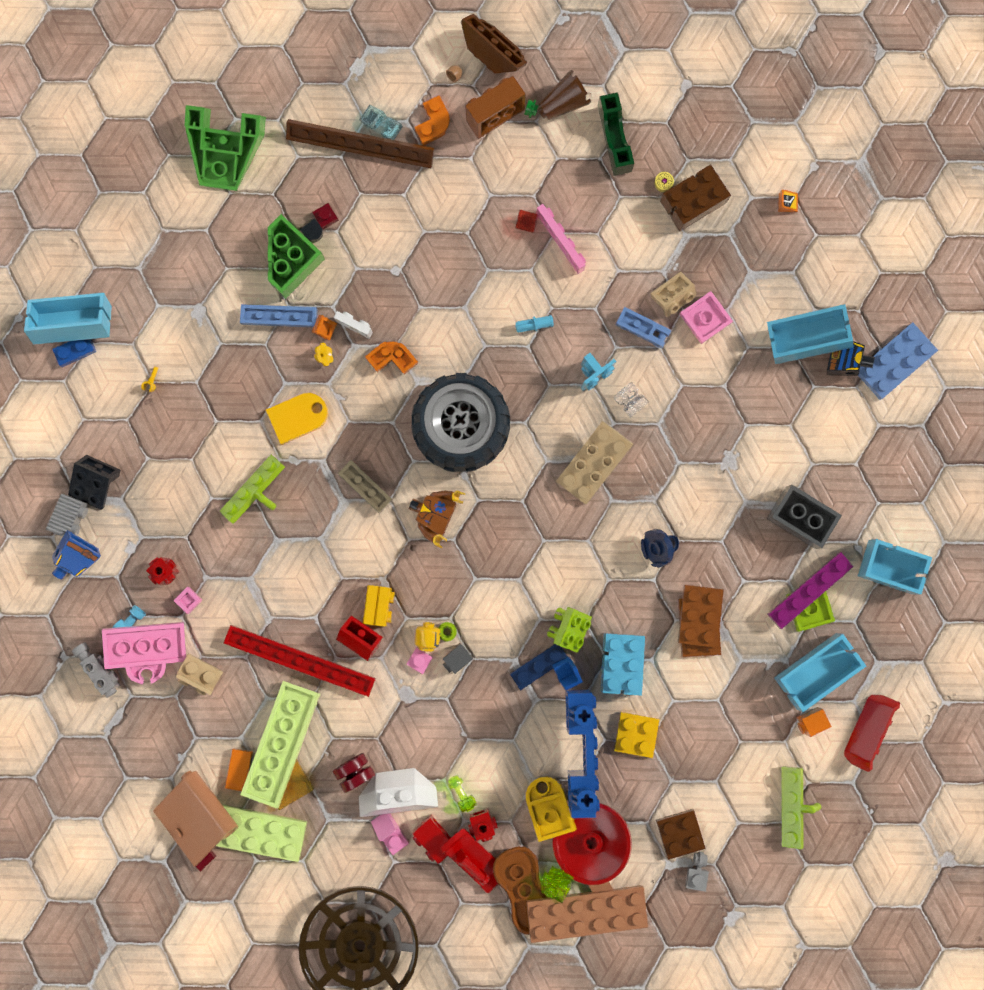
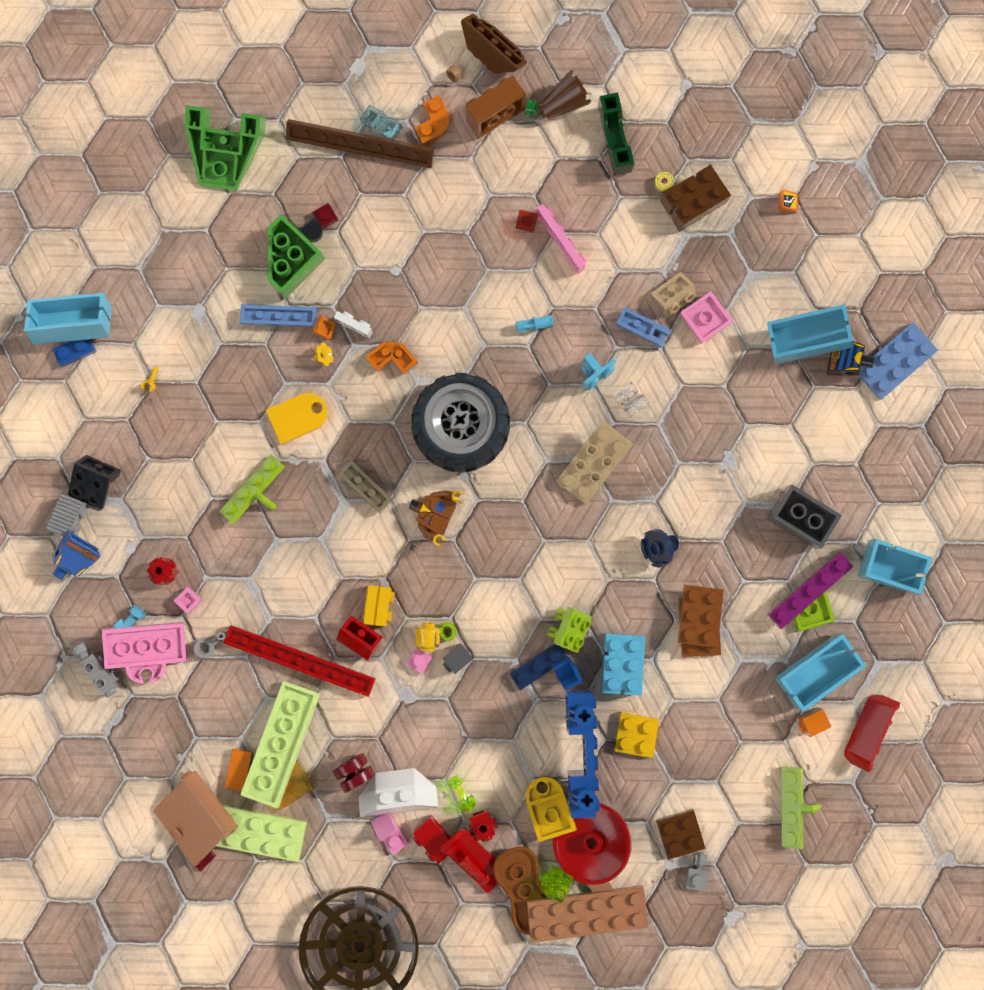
tan bracket [175,653,223,695] -> none
none -> light grey plate [194,632,225,659]

